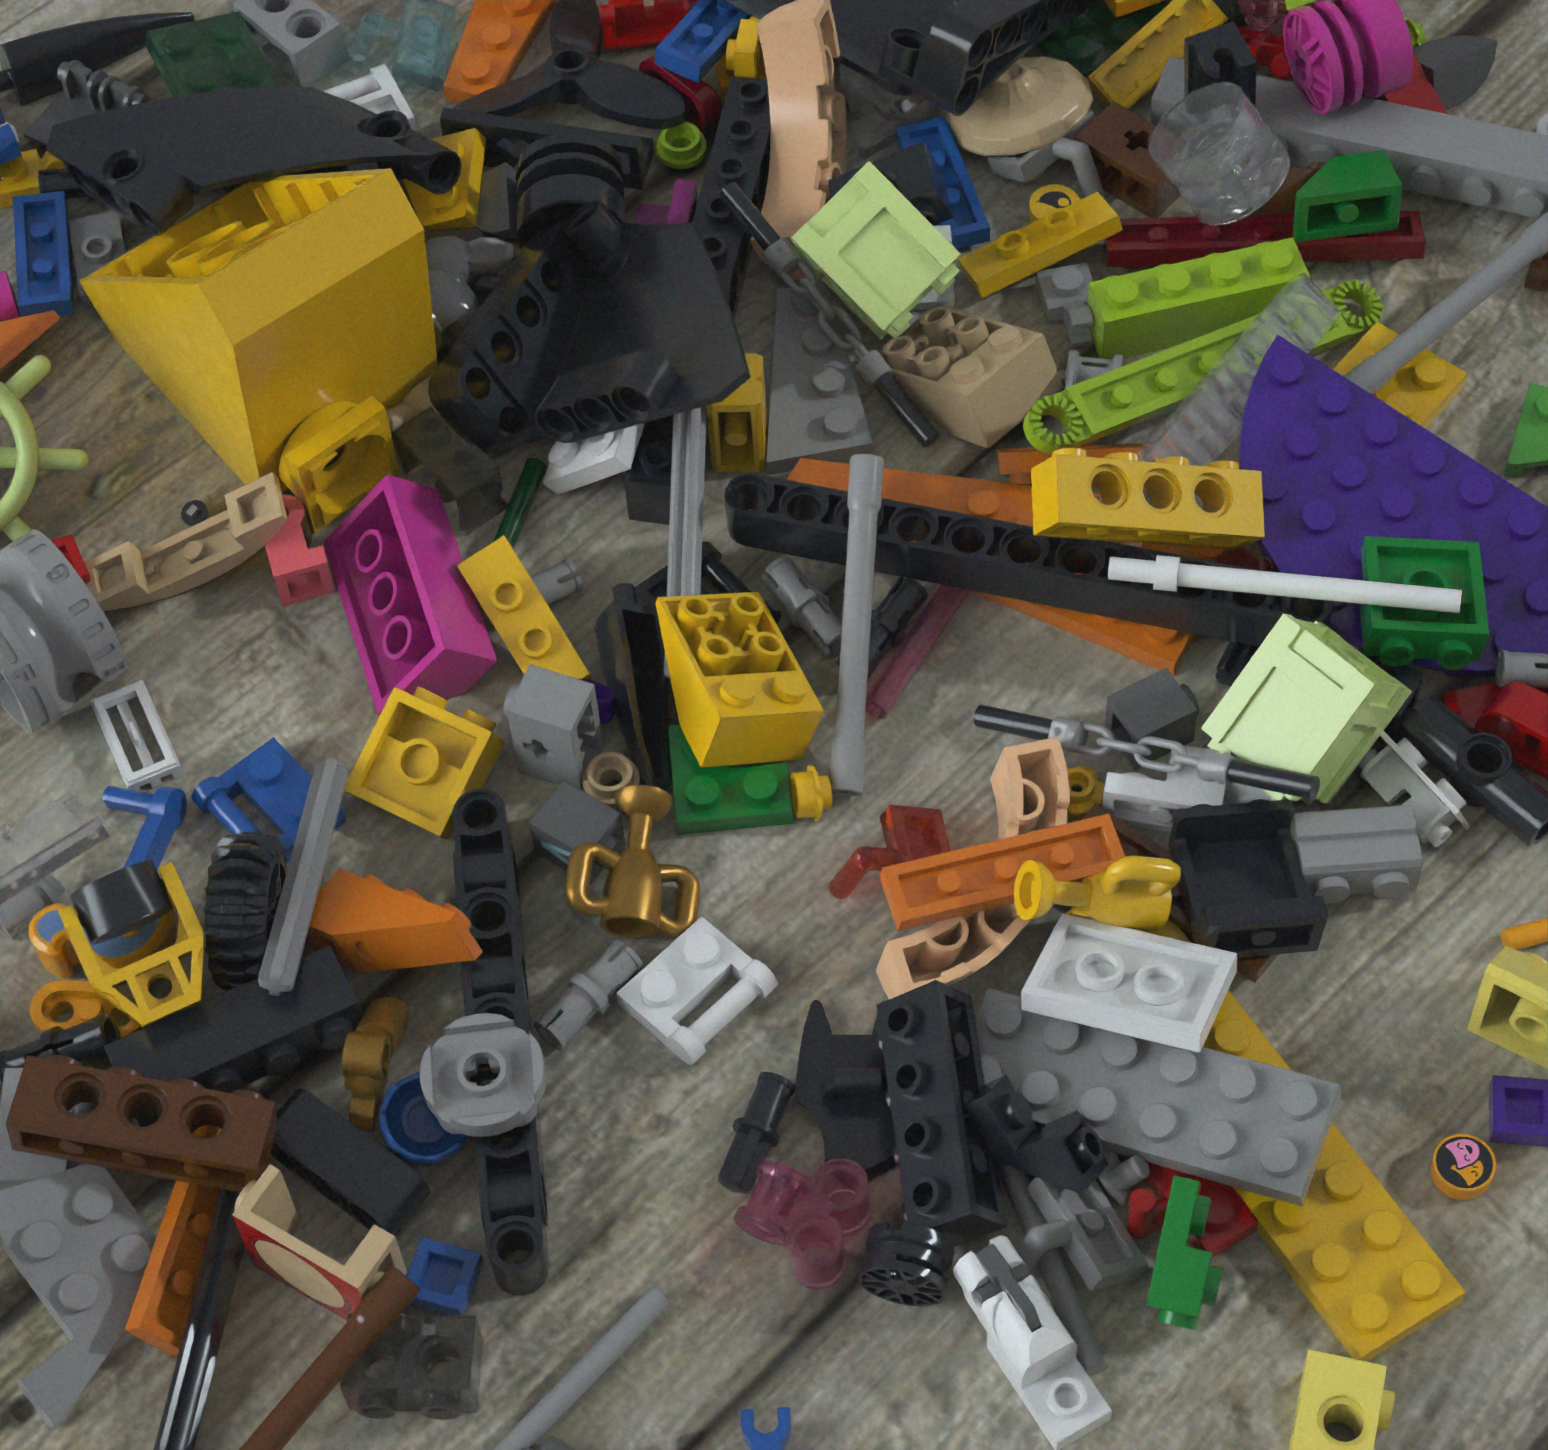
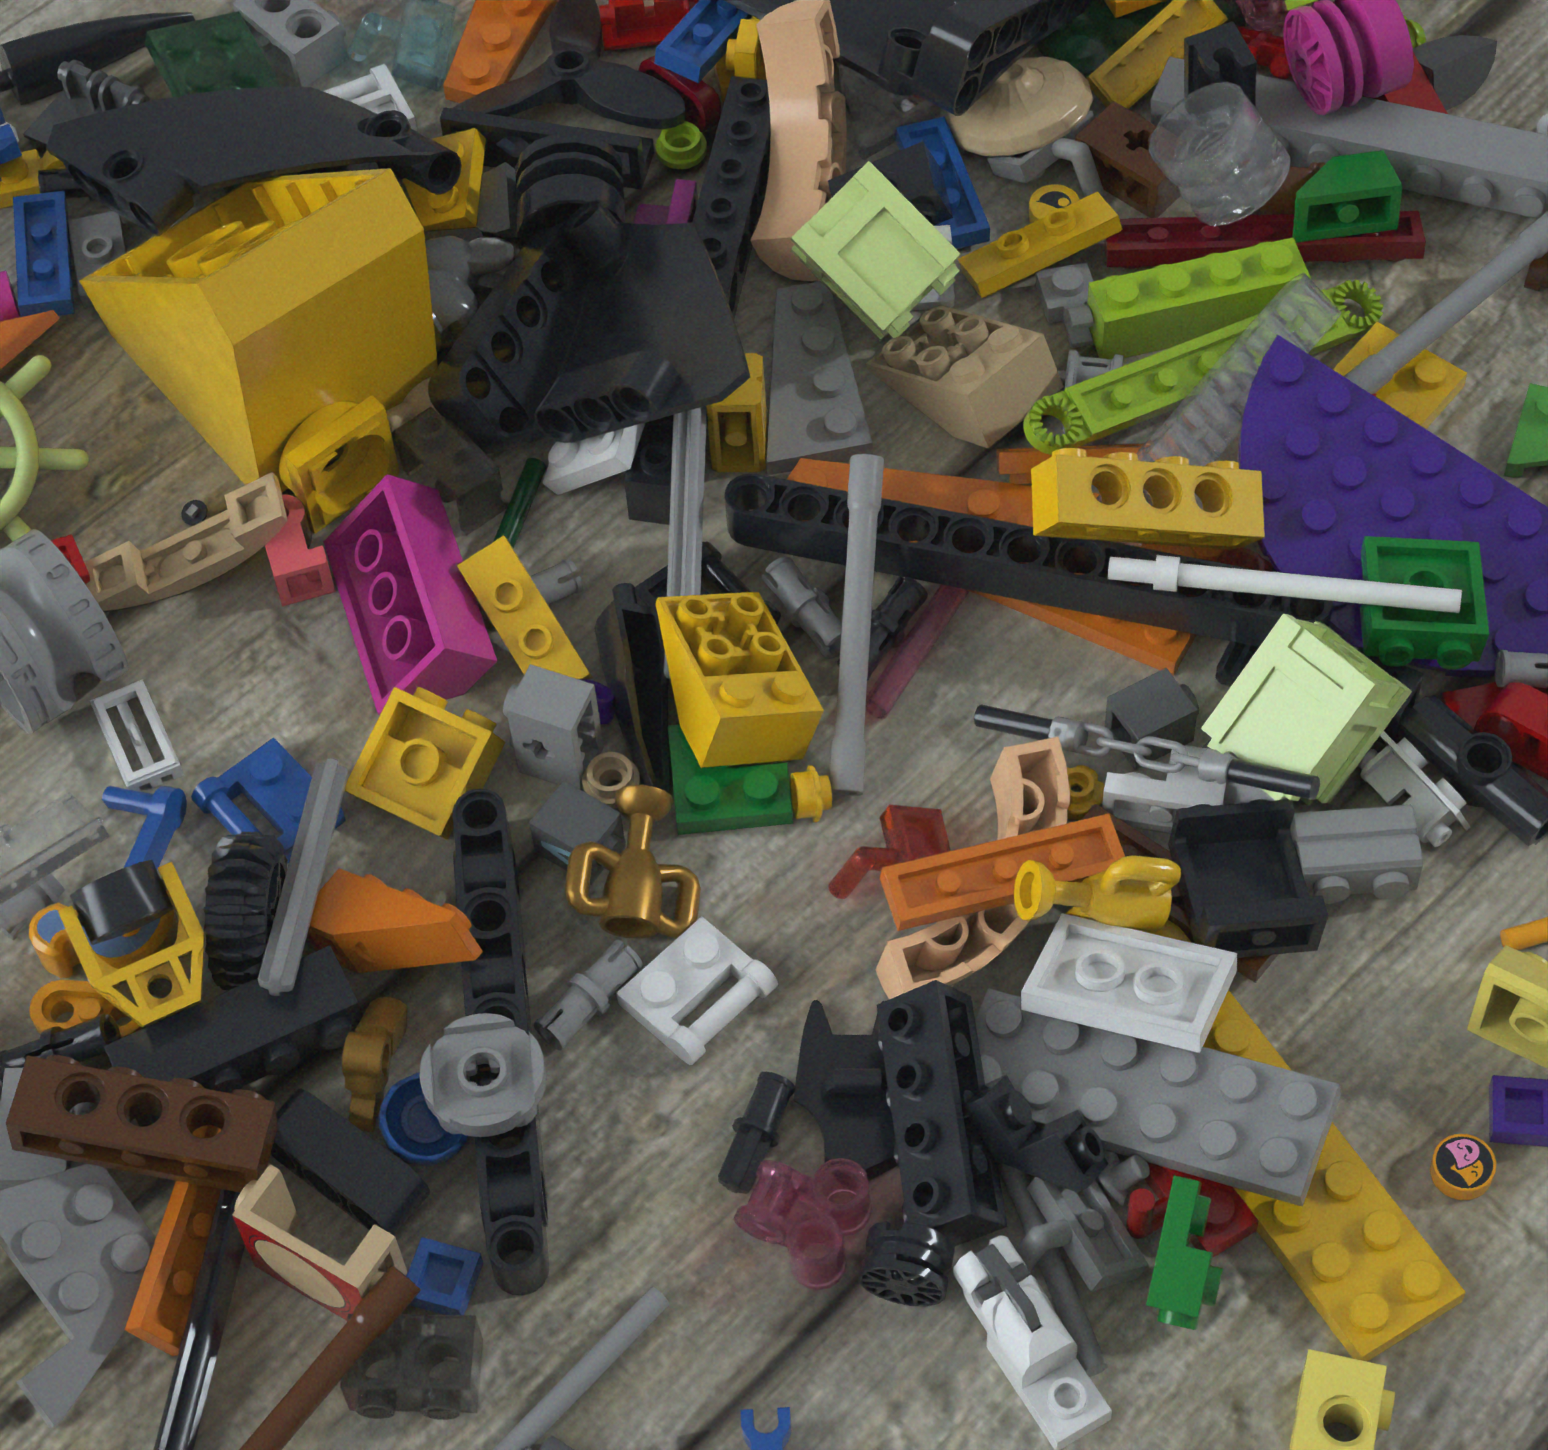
piece [719,182,940,447] -> none

